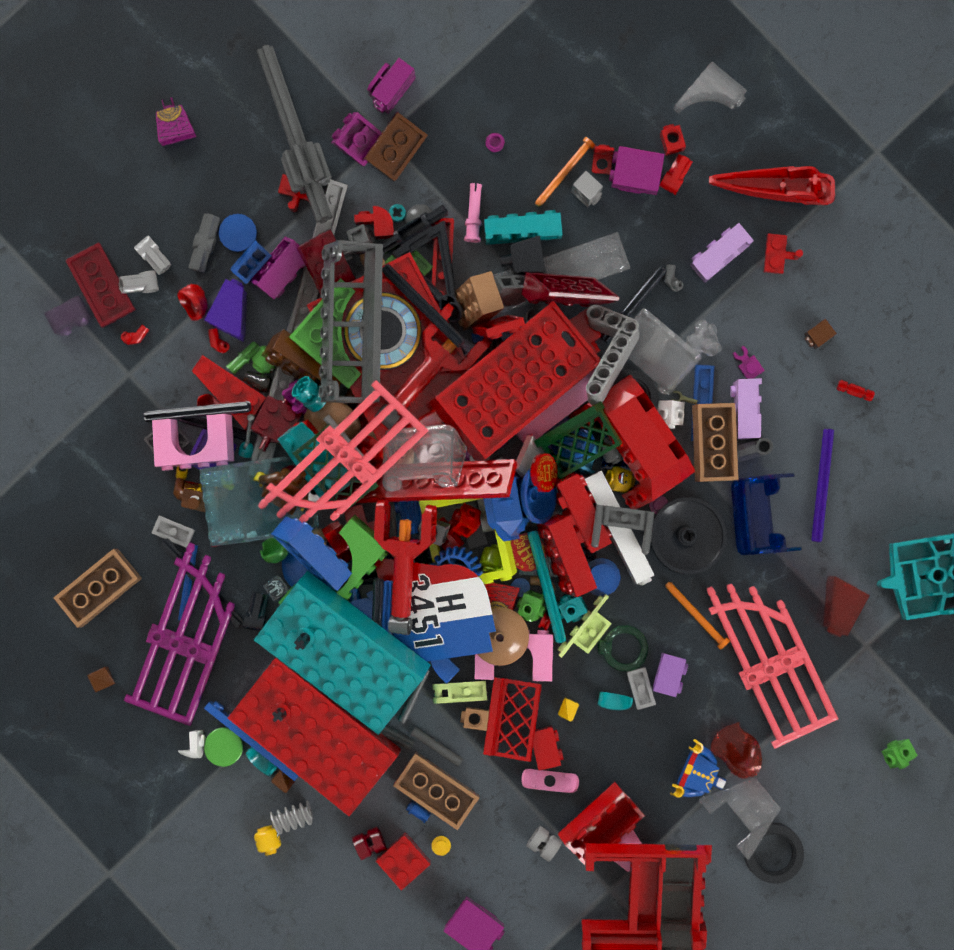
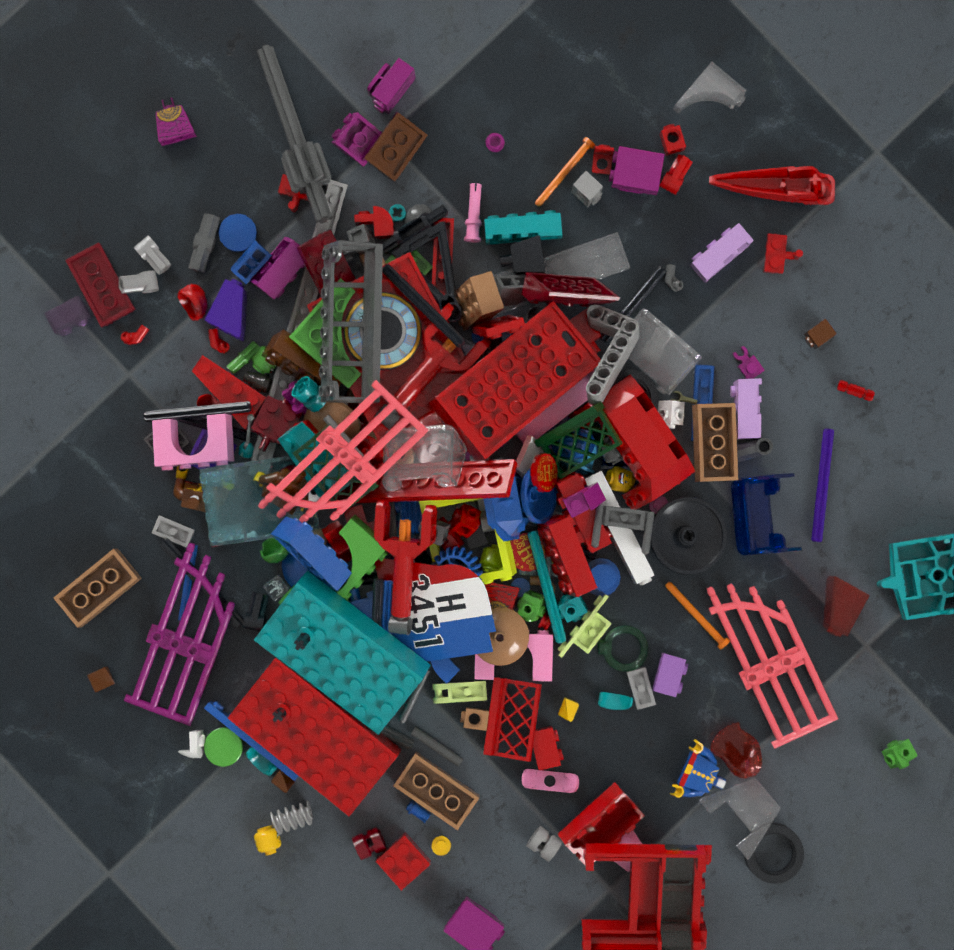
clear plate [686,319,722,357] -> none
none -> magenta slope [563,482,606,518]

